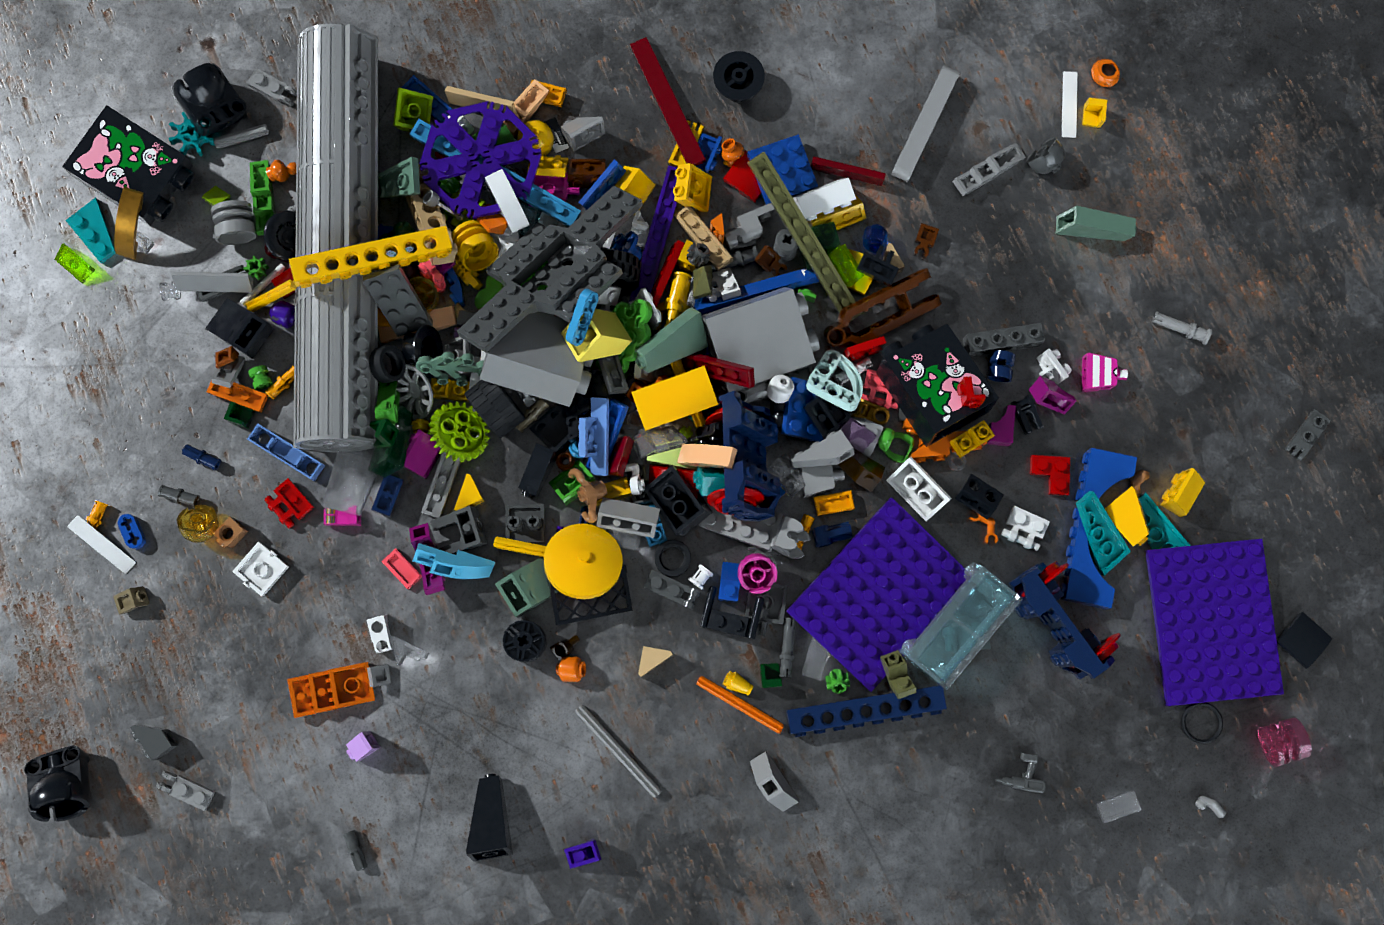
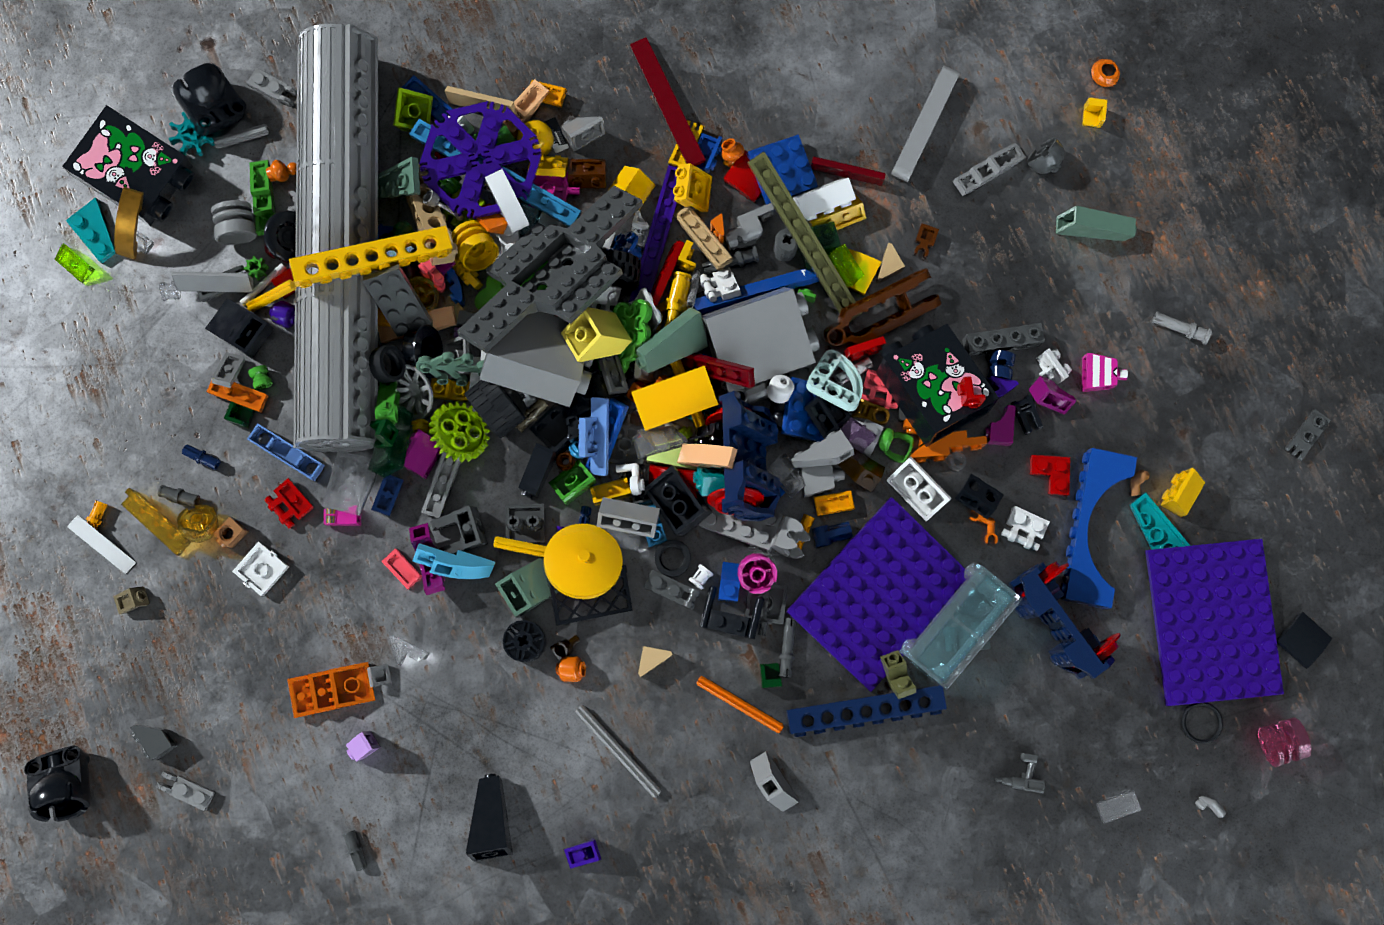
blue beam [118,514,146,549] -> none
lime slope [202,185,231,206] -> none
dark orange slope [215,346,239,368] -> none
light orange pin [265,365,294,400] -> none
white leg [367,614,393,654] -> none
yellow slope [454,474,484,511] -> none
dark azure beam [566,289,598,346] -> none
medium nougat piece [568,468,607,523] -> none
blue tile [578,159,626,211] -> none
dark red slope [608,436,634,477] -> none
dark grey gear [686,243,711,267] -> none
olive slope [693,265,712,300] -> none
black piece [713,51,765,102] -> none
yellow cone [723,671,753,696] -> none
reddish brown plate [755,245,788,276] -> none
clear tile [801,637,828,680] -> none
bright green gear [825,669,850,694] -> none
black hinge [856,245,899,287] -> none
clear blue head [863,224,888,253] -> none
yellow slope [949,420,995,458] -> none
white sticker [1062,71,1078,138] -> none
teal wing [1076,491,1131,576] -> none
yellow slope [1105,485,1150,546] -> none
none -> clear yellow fence [121,488,192,556]
none -> dark purple slope [987,376,1019,399]

